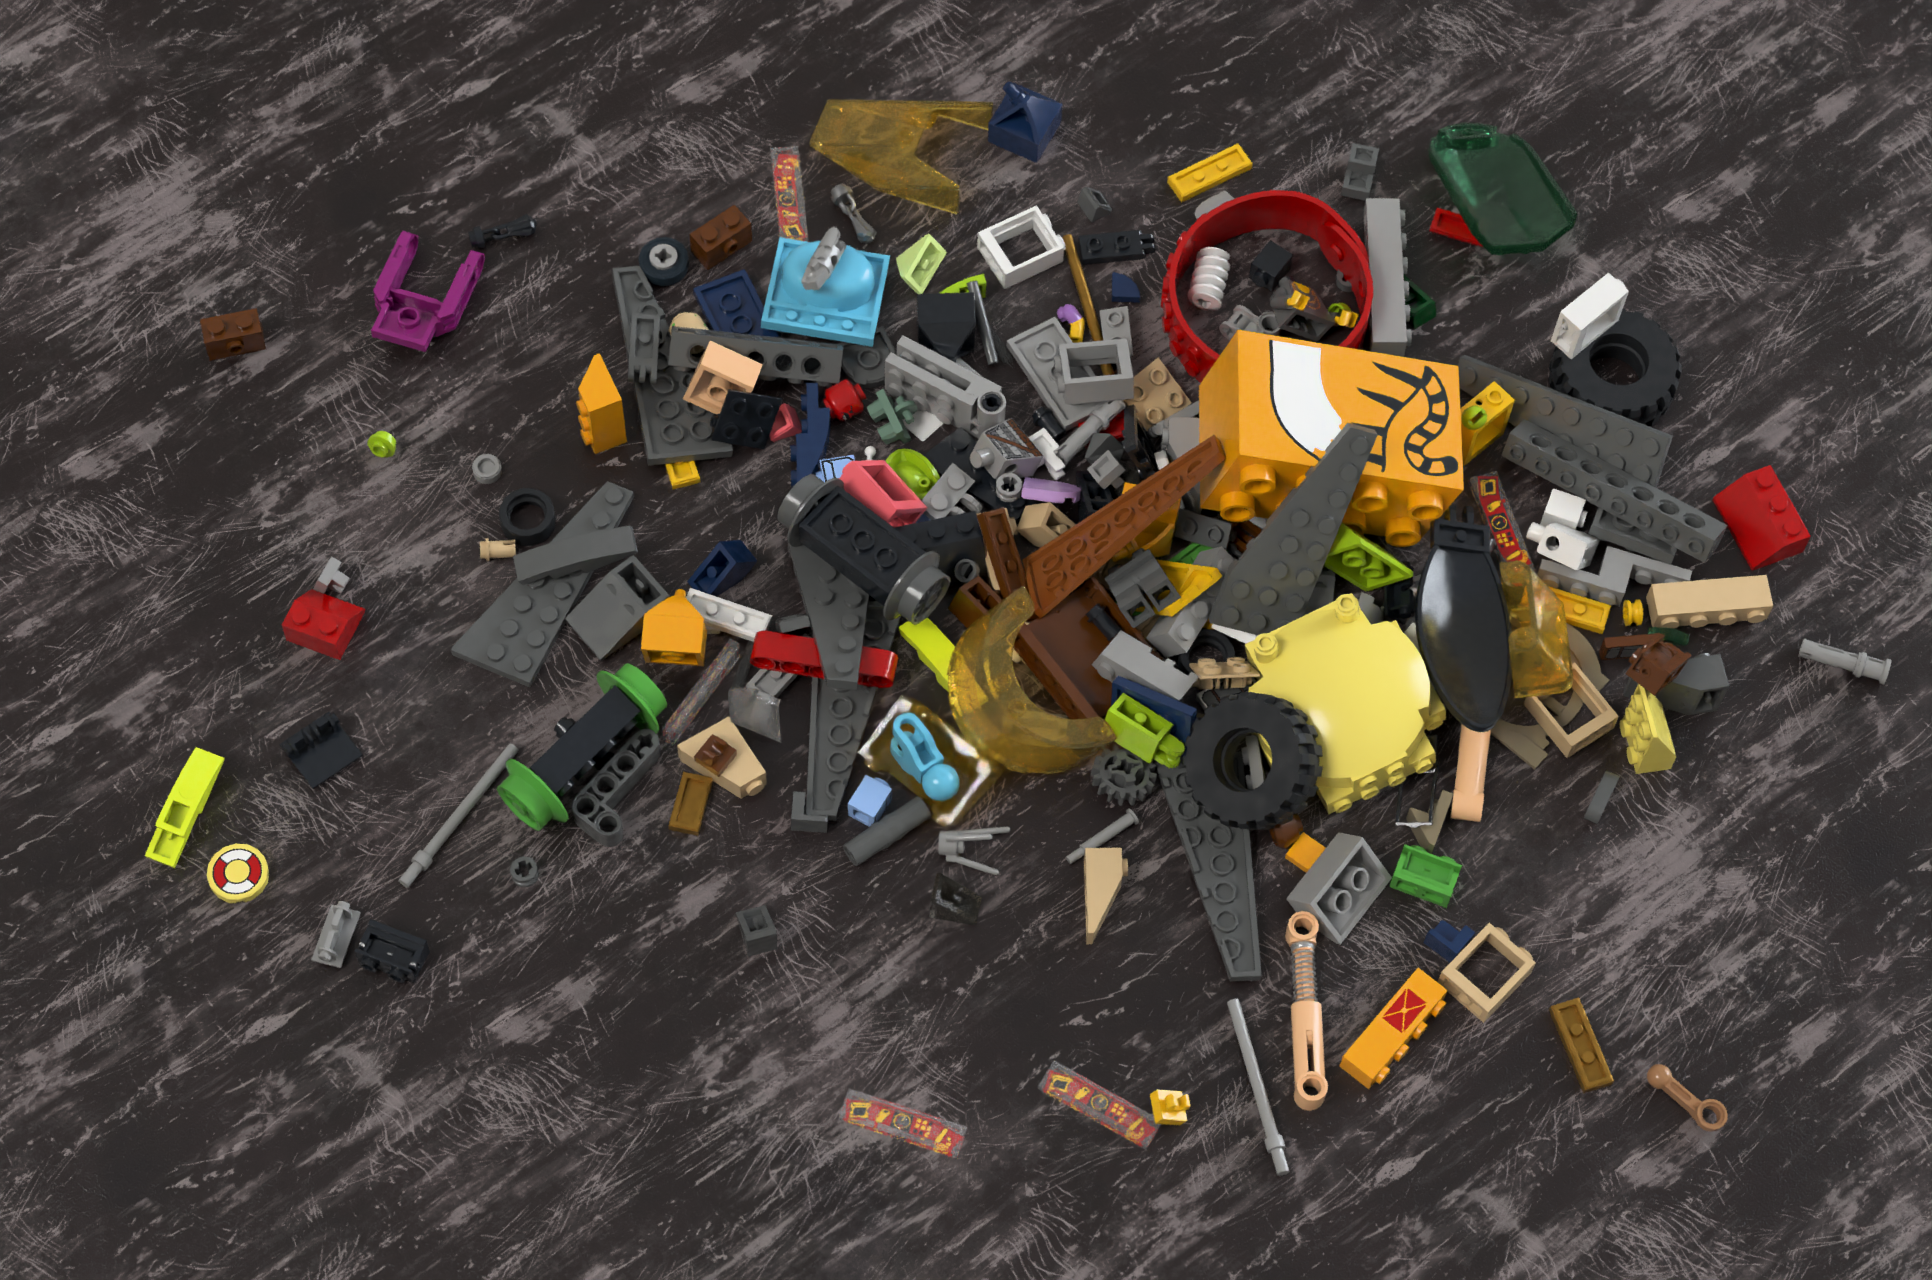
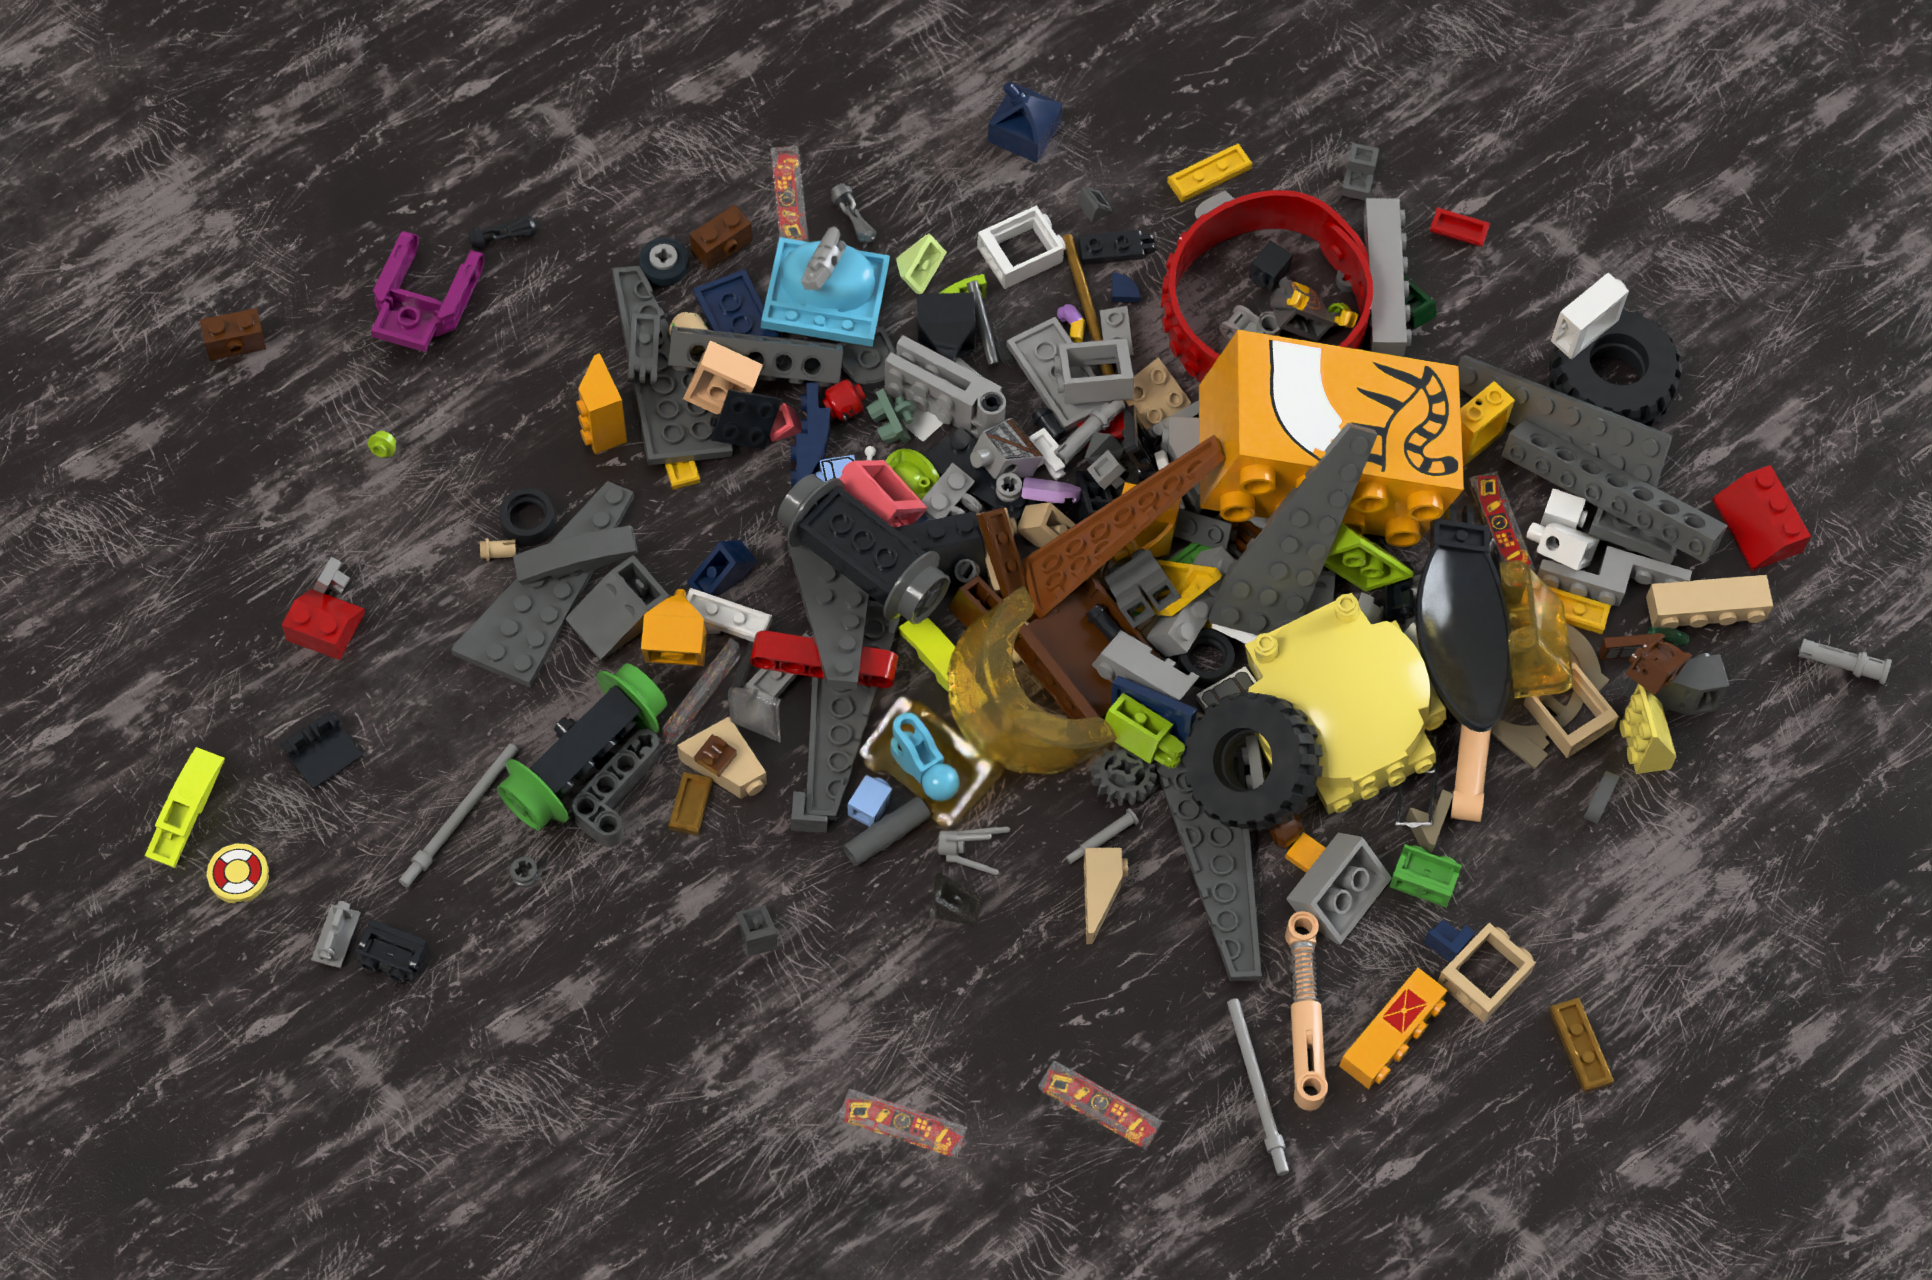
light grey tile [472,454,502,484] -> none
dark grey tile [774,613,811,633] -> none
clear yellow windscreen [809,99,993,214] -> none
yellow tile [1150,1090,1190,1125] -> none
white piece [1187,247,1230,311] -> none
tan hinge [1189,657,1260,690] -> none
clear green windscreen [1428,123,1577,256] -> none
lime hinge [1462,406,1487,430] -> none
yellow bush [1623,599,1643,626] -> none
medium nougat piece [1647,1064,1728,1132] -> none

